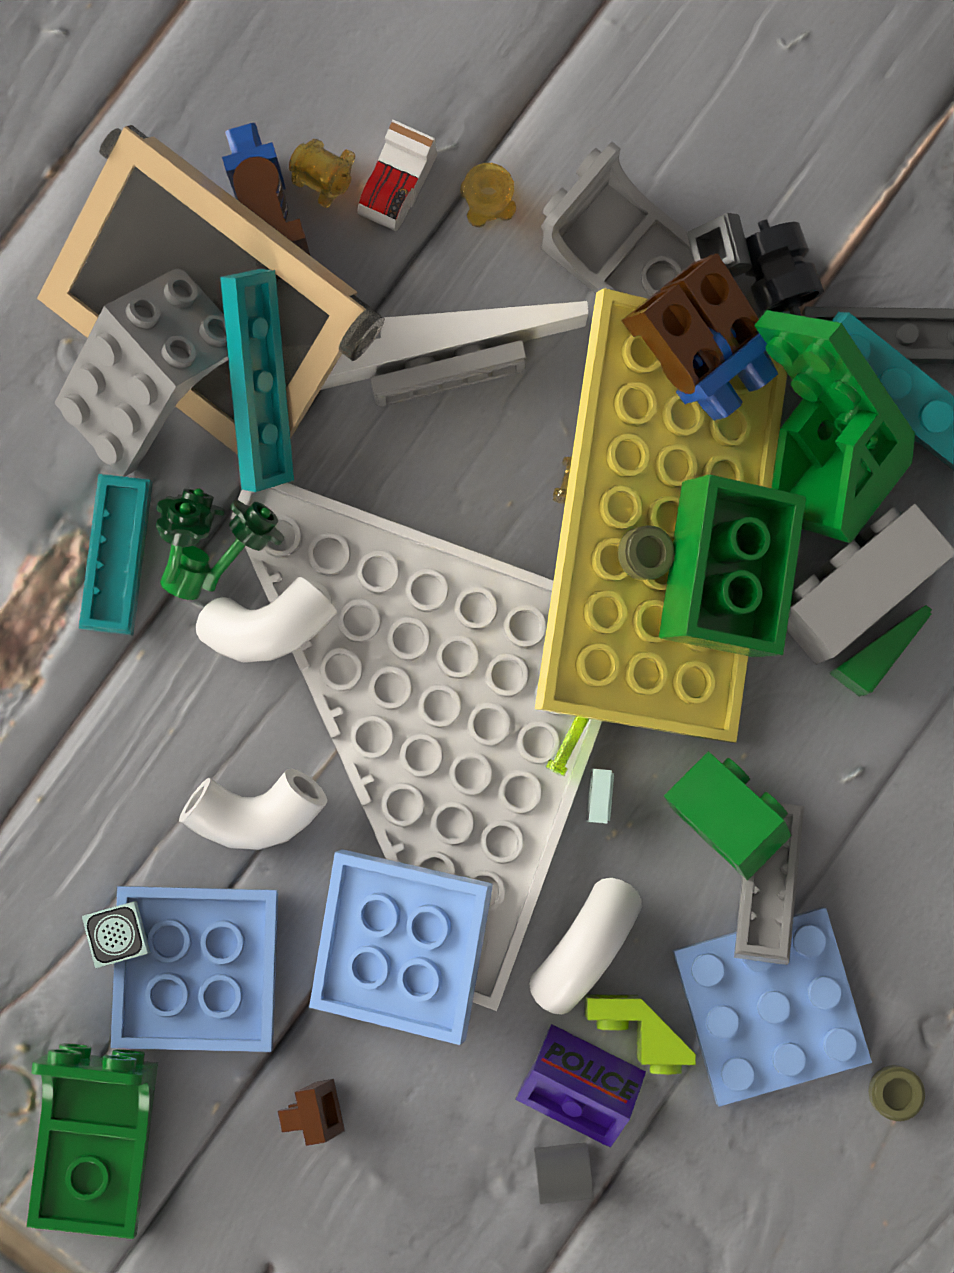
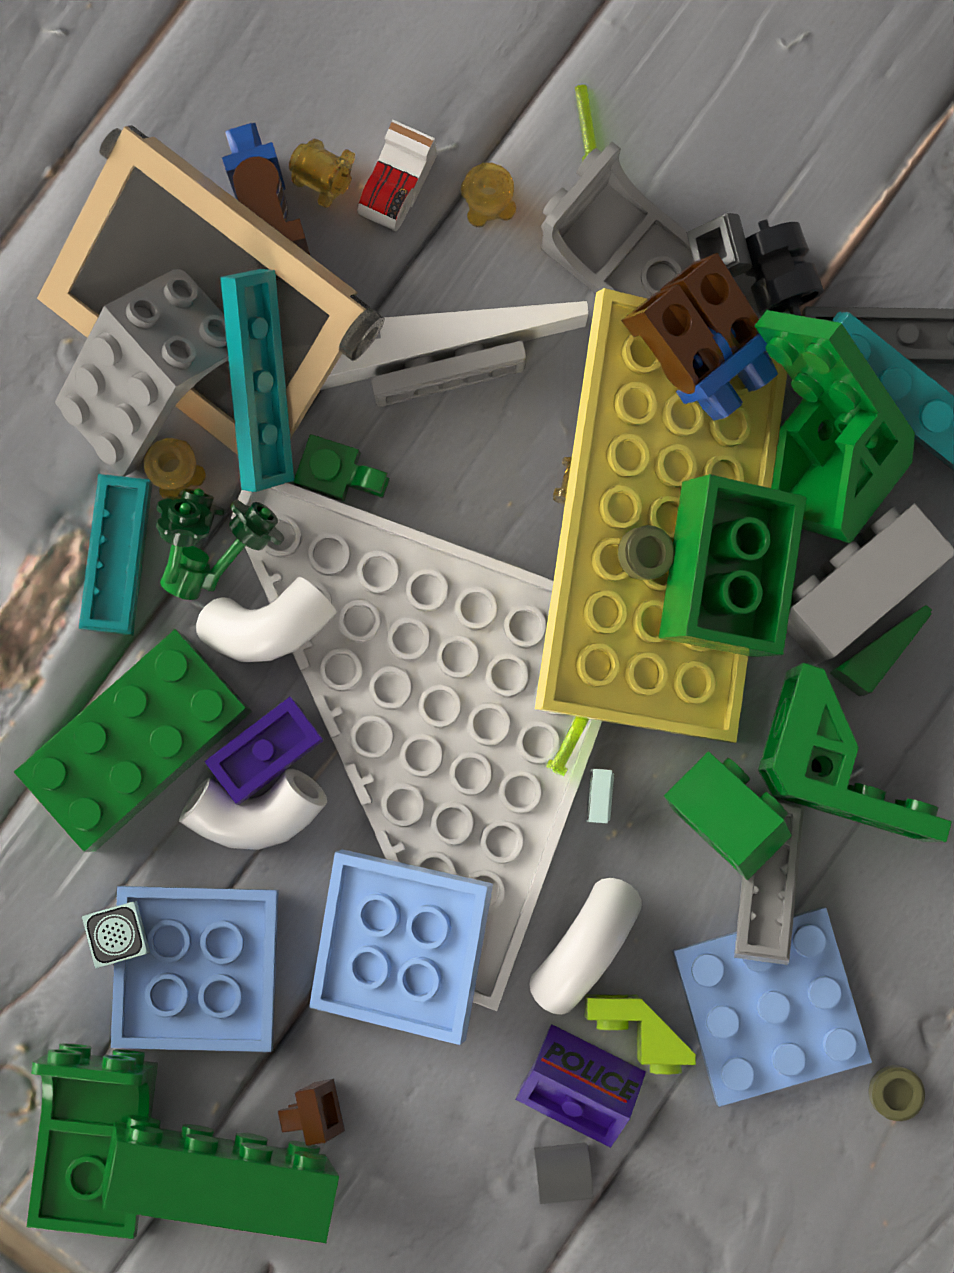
none -> green brick [14,629,252,852]
none -> green brick [101,1115,339,1243]
none -> clear yellow brick [144,438,206,499]
none -> dark purple panel [204,697,324,805]
none -> green plate [293,434,390,501]
none -> clear neon green piece [574,85,597,162]
none -> green bracket [758,663,952,842]

